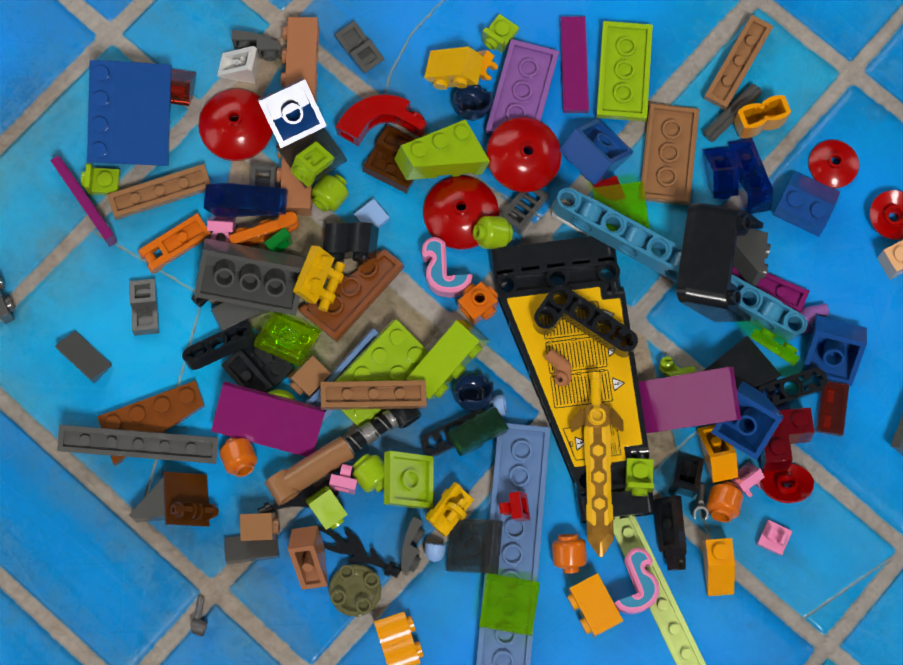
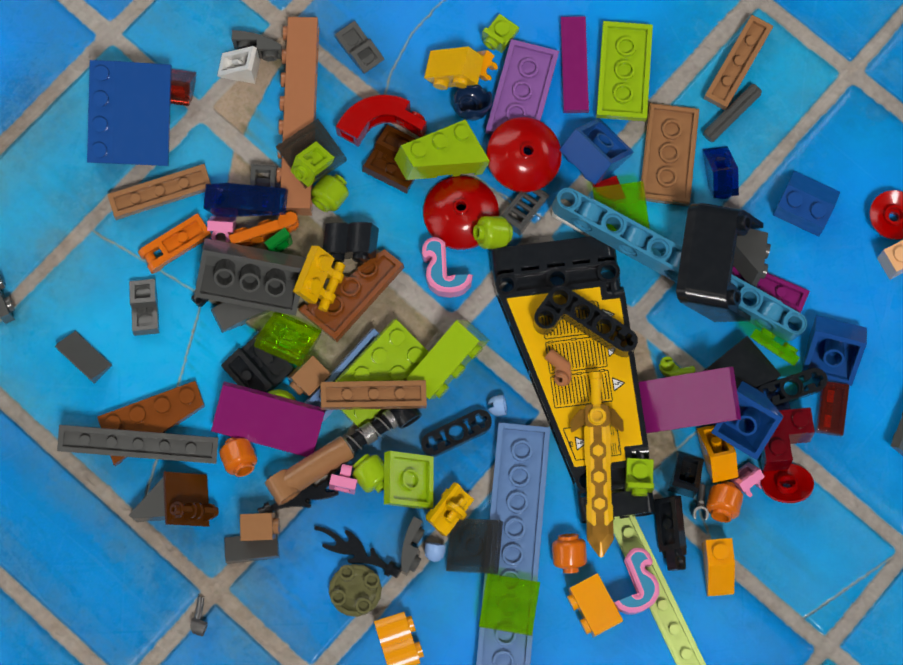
magenta tile [50,155,117,247] -> none
lime bracket [81,164,121,196] -> none
black beam [182,322,256,370] -> none
red dish [199,89,273,161] -> none
slope [258,78,327,148] -> none
nougat slope [288,525,328,590] -> none
lime brick [305,485,348,530] -> none
light blue tile [354,199,390,228] -> none
clear green slope [447,407,509,456] -> none
dark blue hair [454,374,494,411] -> none
orange brick [457,282,498,326] -> none
red tile [499,491,530,522] -> none
clear blue slope [728,138,773,214] -> none
light orange brick [733,95,791,138] -> none
bright pink tile [756,520,792,556] -> none
medium lavender arm [797,303,829,334] -> none
red dish [808,140,859,189] -> none

